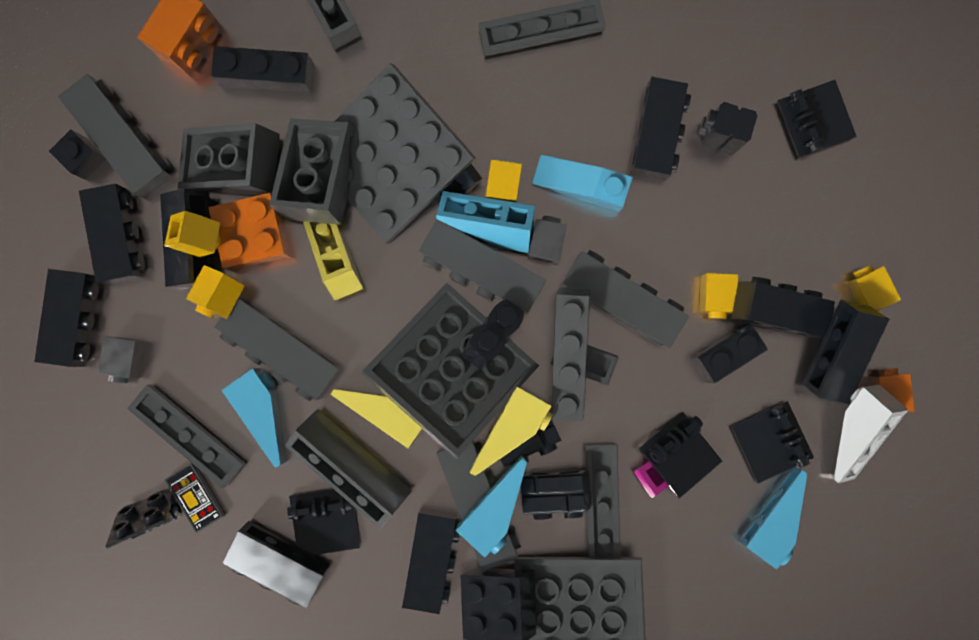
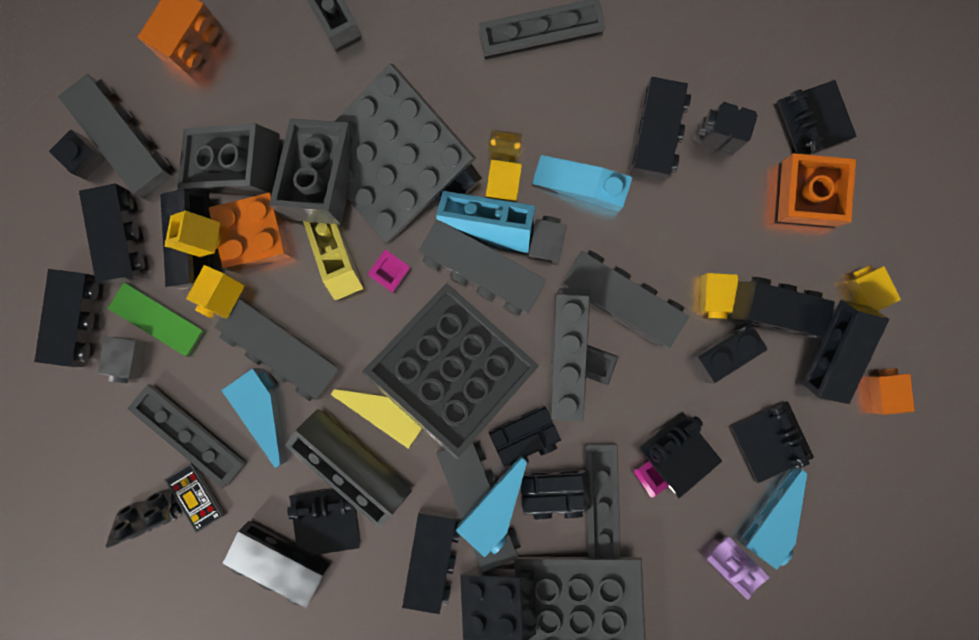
black brick [211,46,314,93] -> none
black brick [462,299,524,370] -> none
light yellow slope [470,386,553,476] -> none
white slope [834,385,908,483] -> none
none -> bright green tile [107,282,205,357]
none -> dark pink plate [367,249,411,293]
none -> clear yellow tile [488,129,522,163]
none -> lavender hips [705,535,770,600]
none -> orange brick [778,153,856,227]

